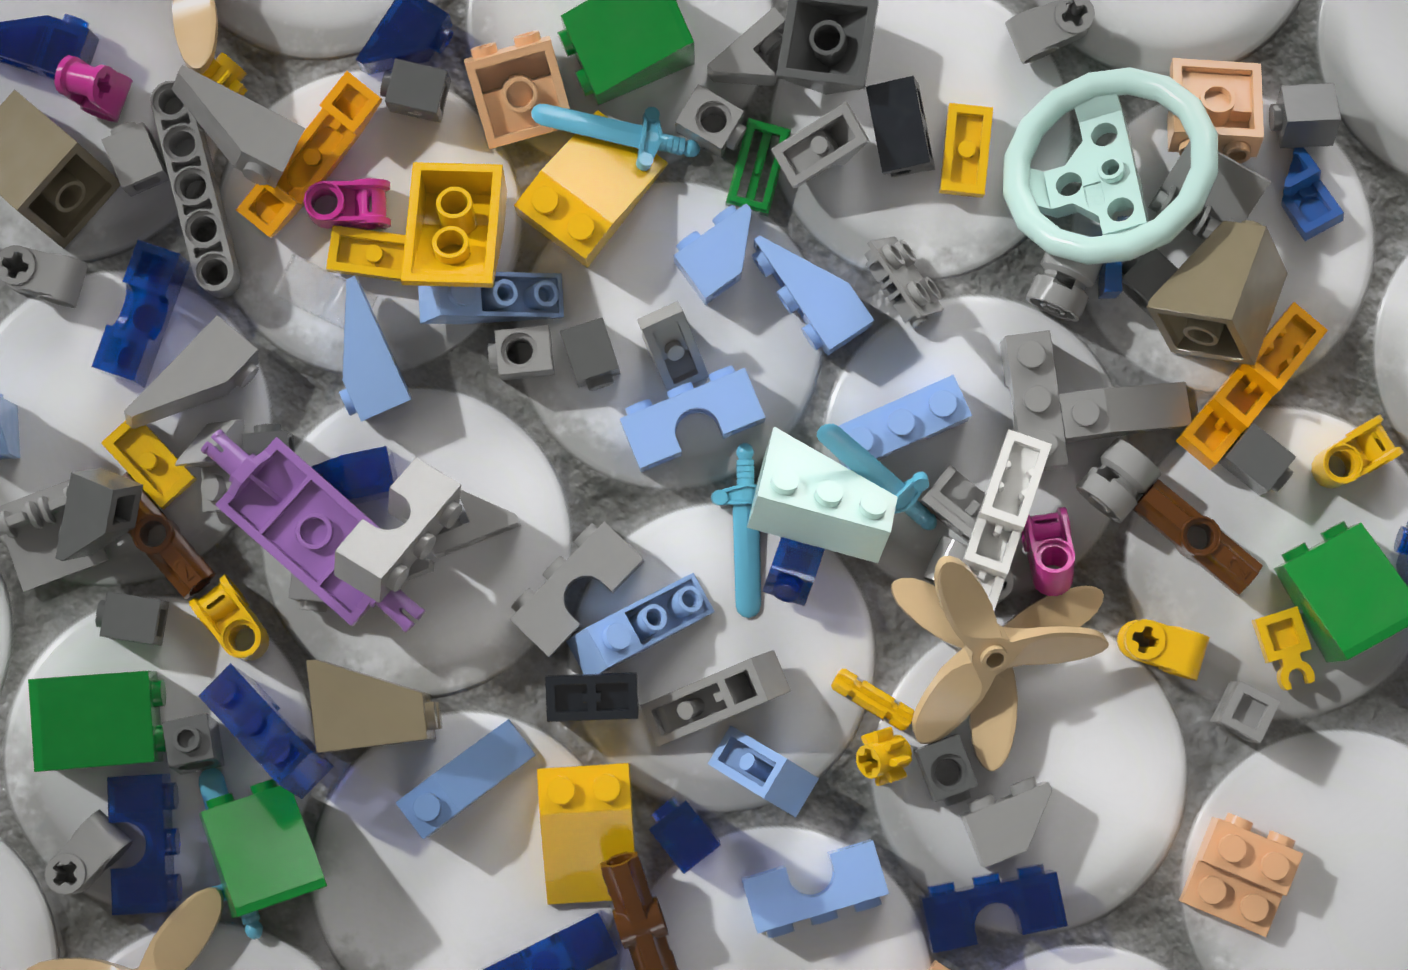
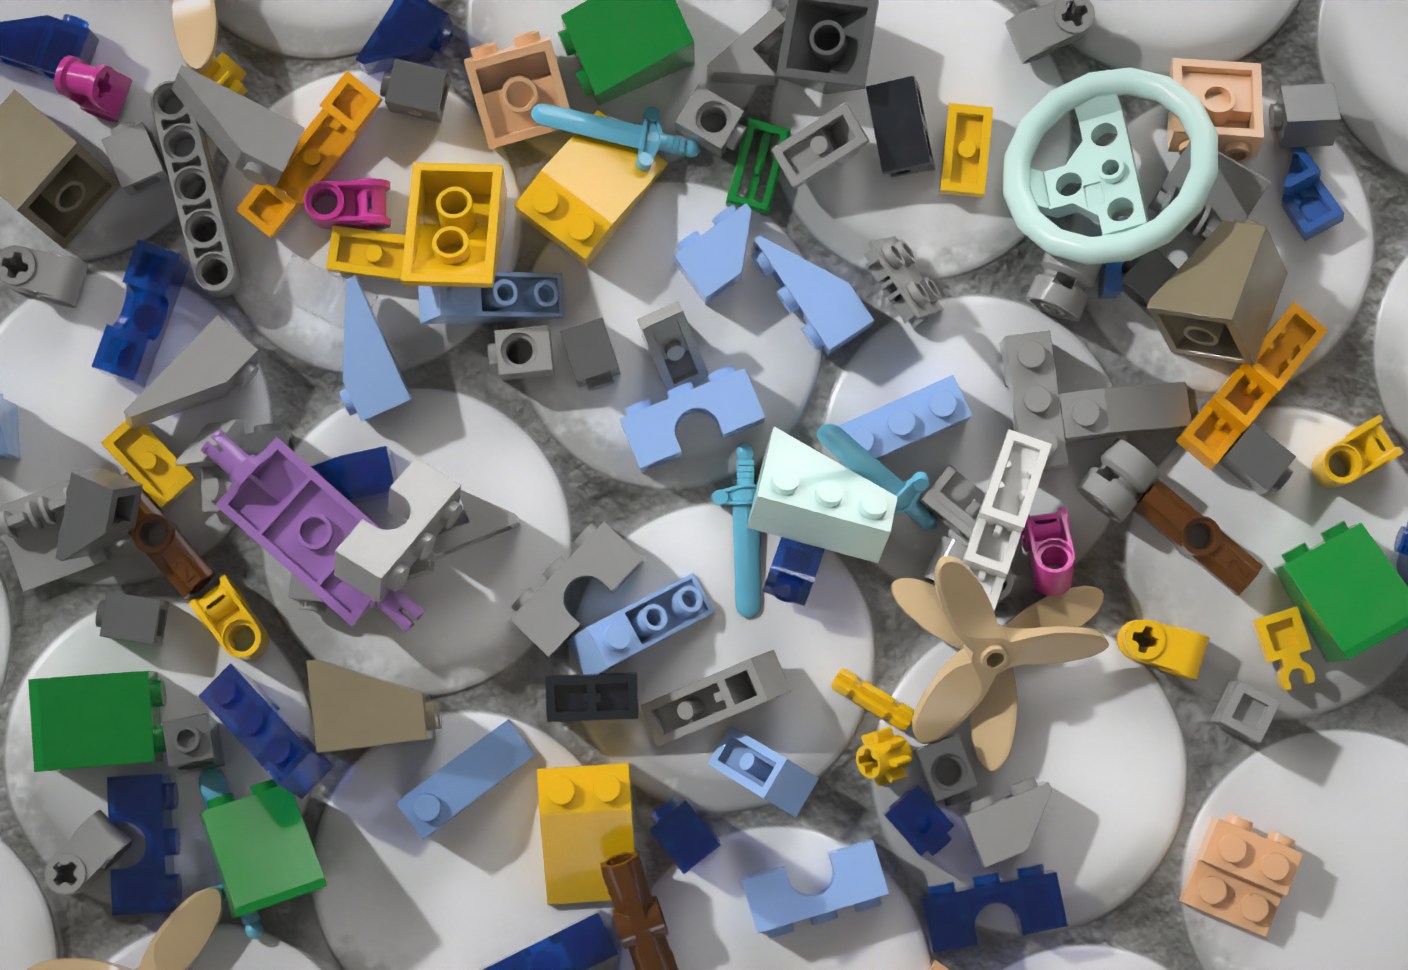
none -> clear blue brick [881,784,954,856]

